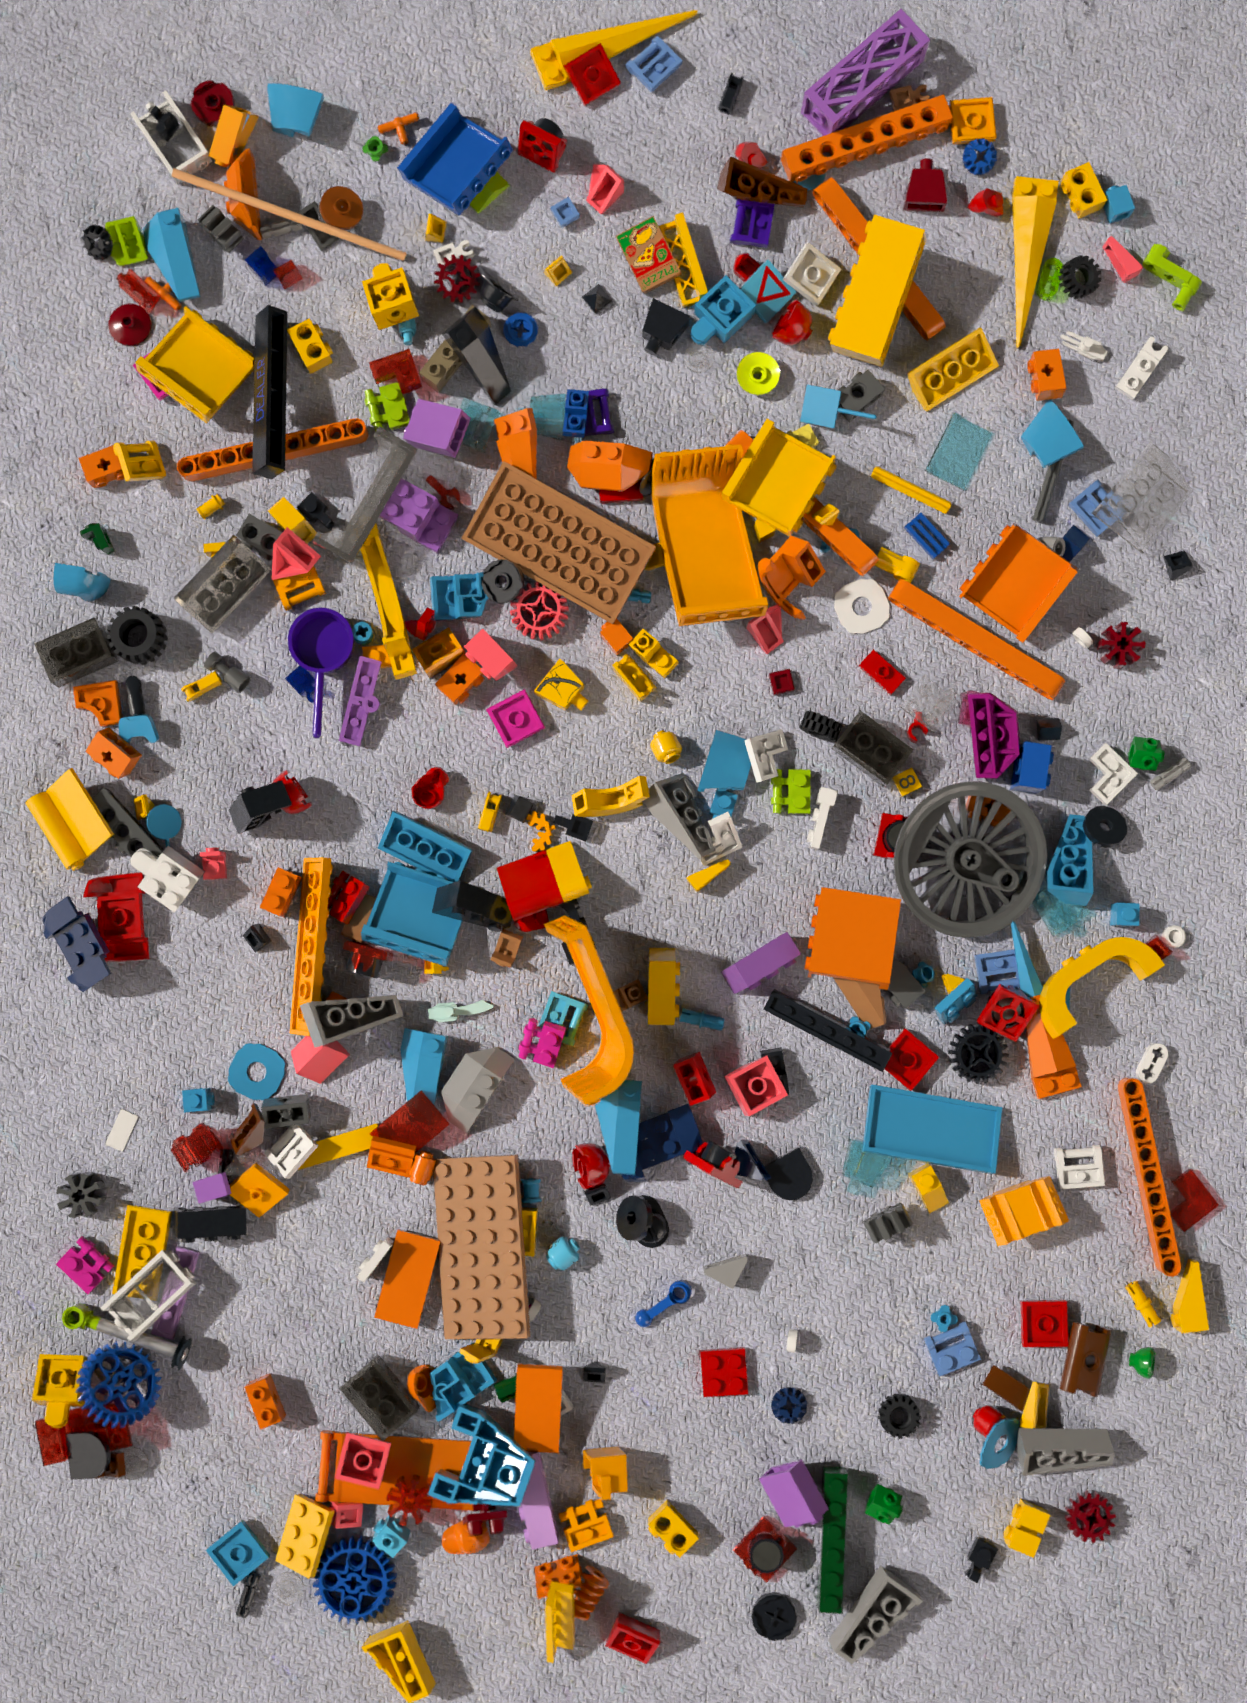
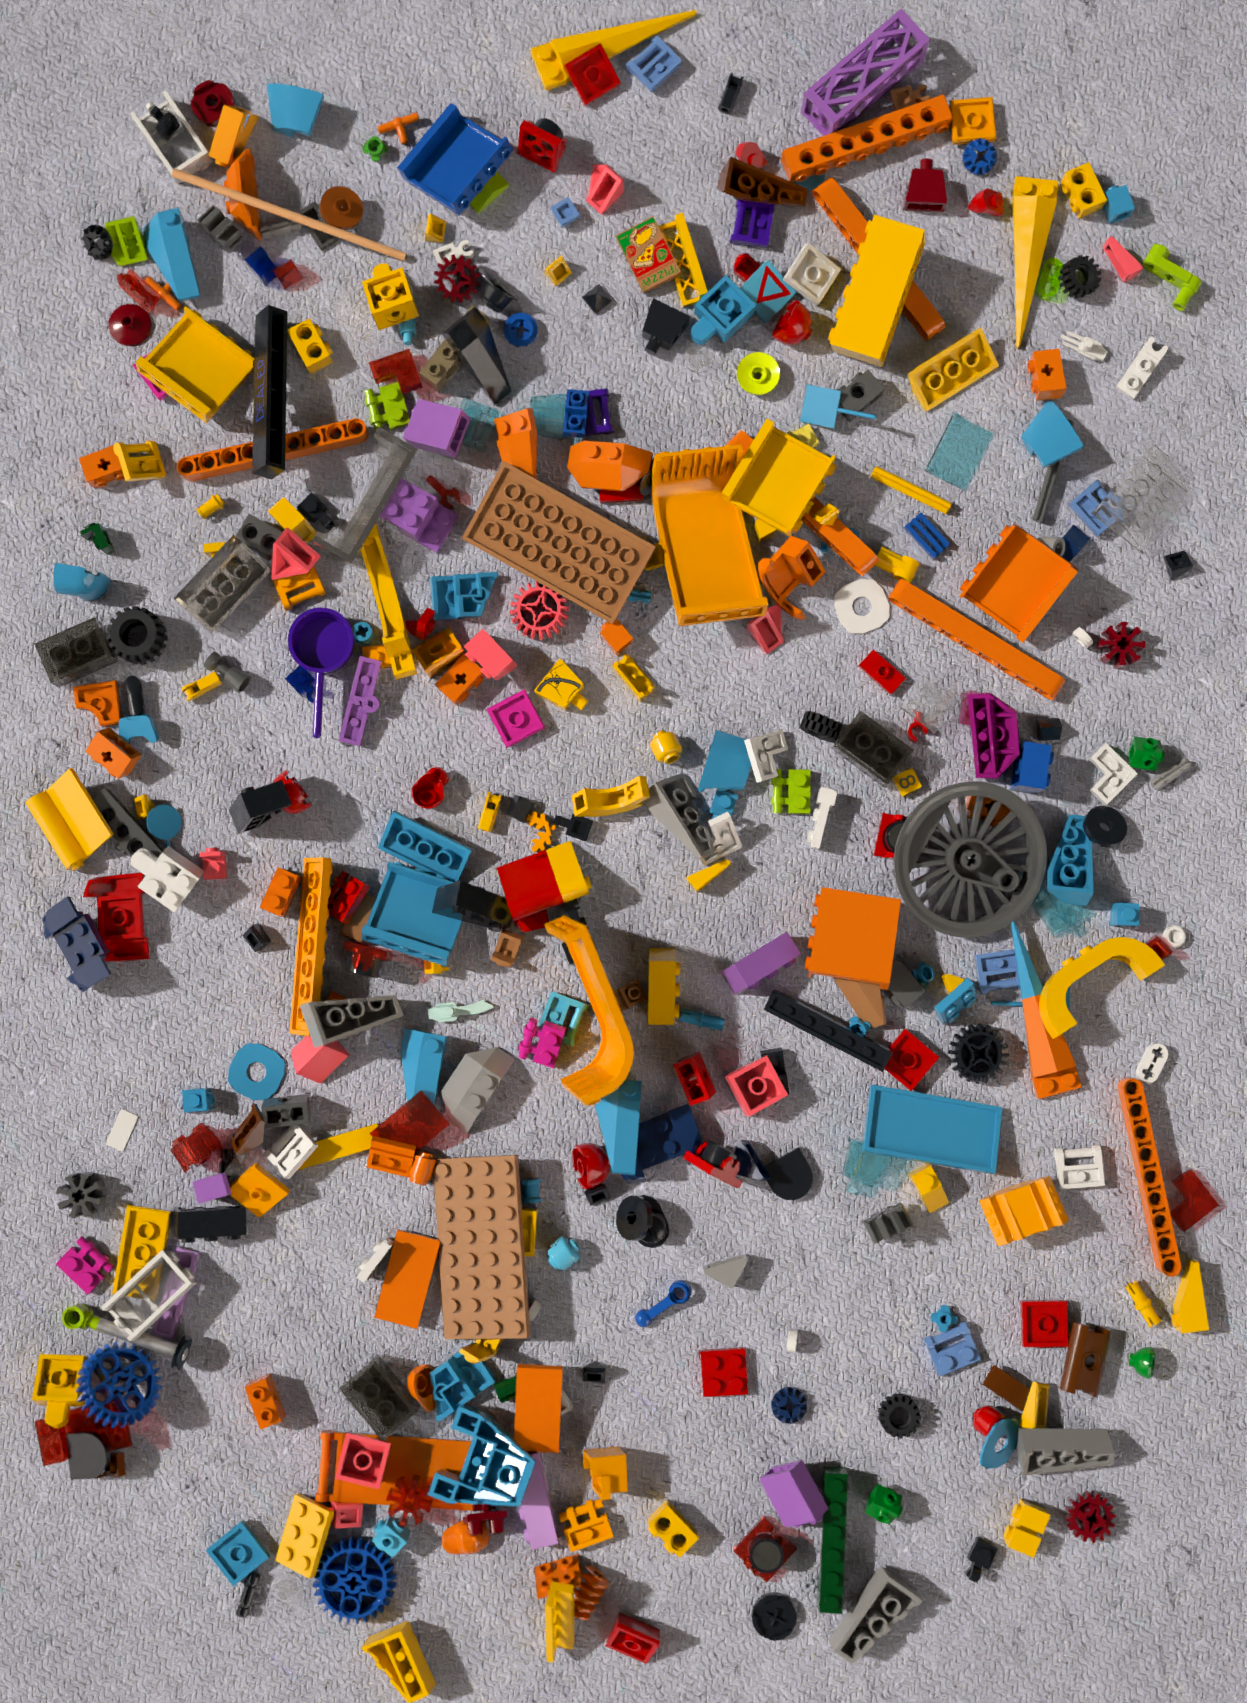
black tile [482,560,524,603] -> none
yellow slope [628,629,679,679] -> none
dark red tile [768,669,795,696] -> none
red piece [977,984,1040,1042] -> none

